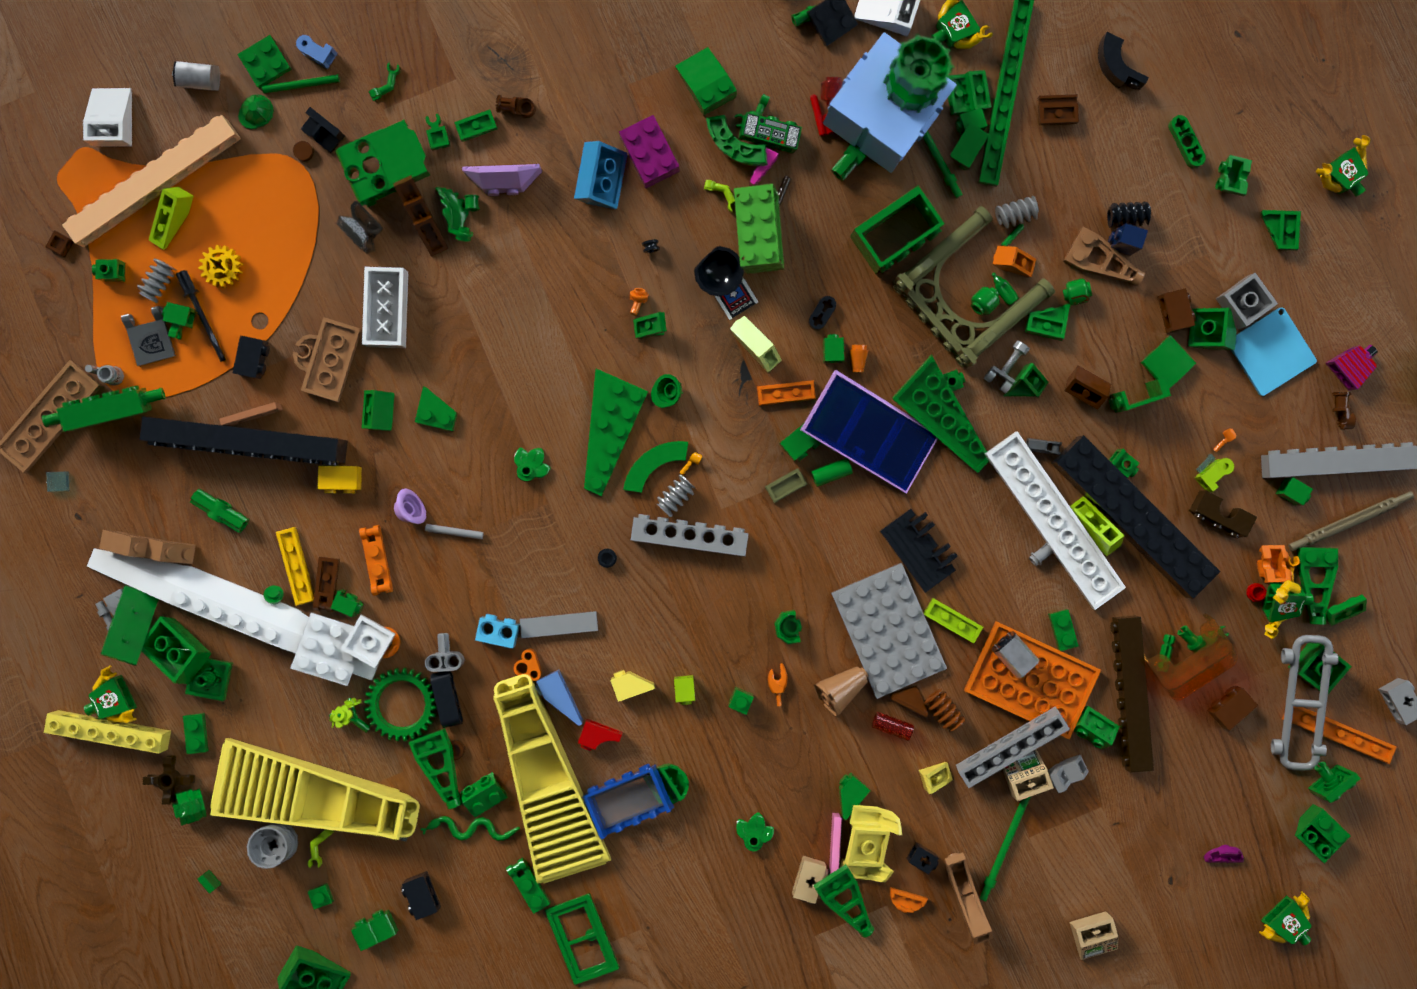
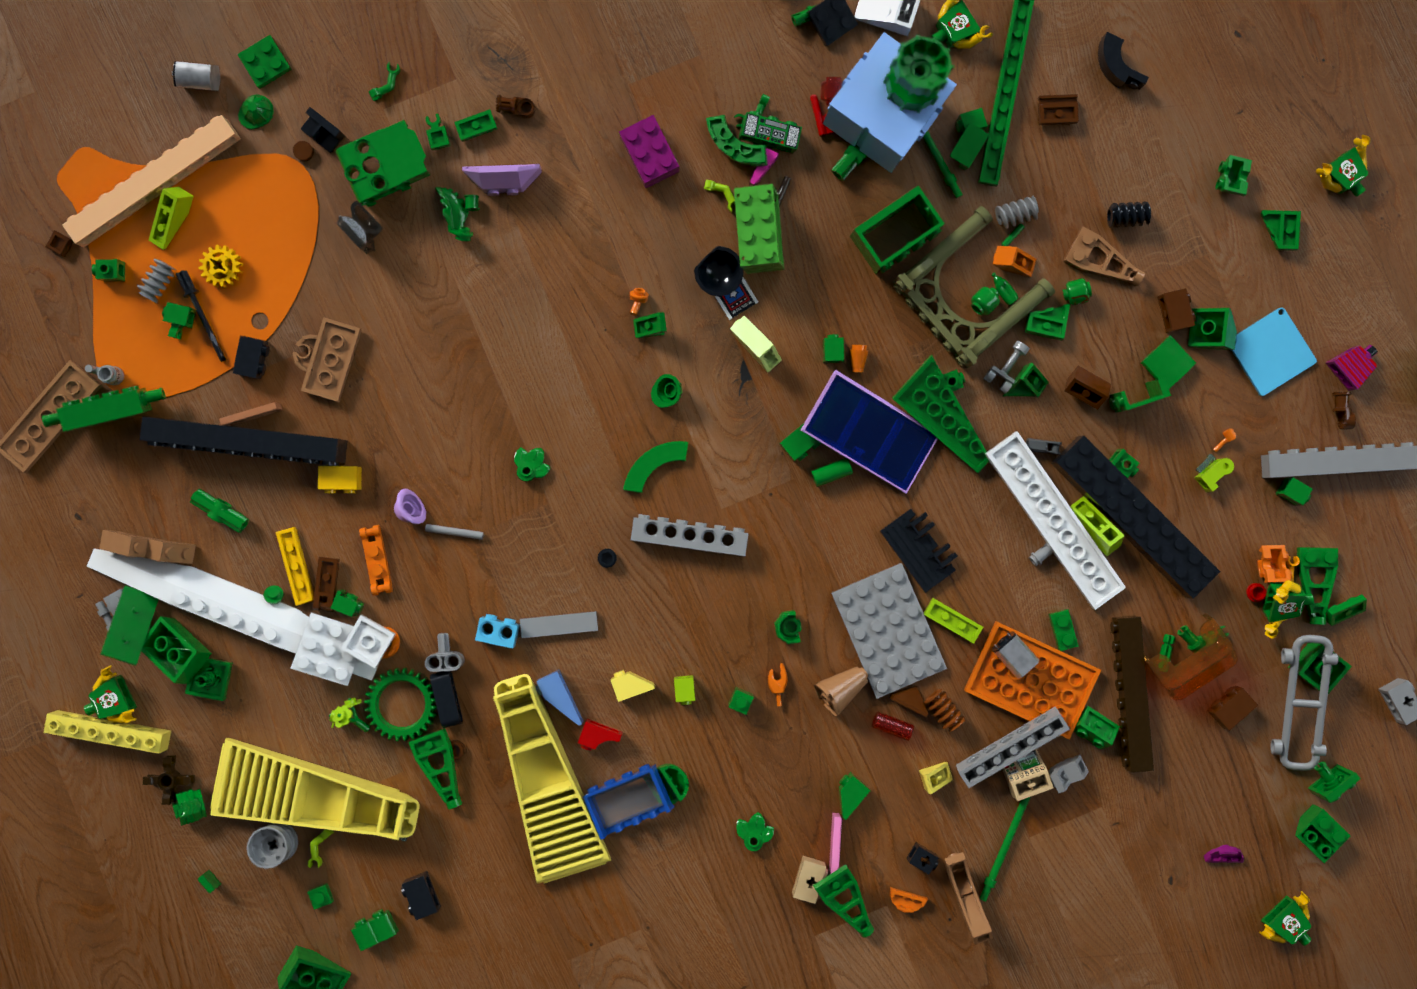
clear light blue tile [46,471,70,492] -> none
white slope [83,88,132,147] -> none
dark grey flag [121,306,176,366] -> none
green plate [183,713,209,754] -> none
green bar [262,74,340,94] -> none
medium blue leg [296,35,337,69] -> none
green panel [361,390,395,431] -> none
white brick [362,267,408,348] -> none
reddish brown slope [394,176,448,257] -> none
green wing [415,386,458,431] -> none
green animal [420,816,520,841] -> none
green bracket [460,772,508,817] -> none
green plate [506,857,551,914] -> none
orange piece [514,648,542,681] -> none
green door [544,893,620,985] -> none
dark azure slope [574,141,628,209] -> none
green wing [584,368,648,496] -> none
black bush [642,239,660,253] -> none
light grey piece [656,474,696,517] -> none
green slope [675,47,737,116] -> none
light orange hand [680,452,702,475] -> none
orange tile [757,380,816,406] -> none
olive tile [765,468,807,503] -> none
black beam [809,296,836,330] -> none
light yellow piece [840,805,902,882] -> none
green slope [947,70,992,115] -> none
tan slope [1070,911,1118,960] -> none
dark blue brick [1108,223,1148,256] -> none
green beam [1168,115,1206,169] -> none
dark brown arch [1189,490,1257,539] -> none
light grey brick [1216,273,1278,329] -> none
orange tile [1282,707,1397,764] -> none
dark tan axle [1288,491,1414,551] -> none

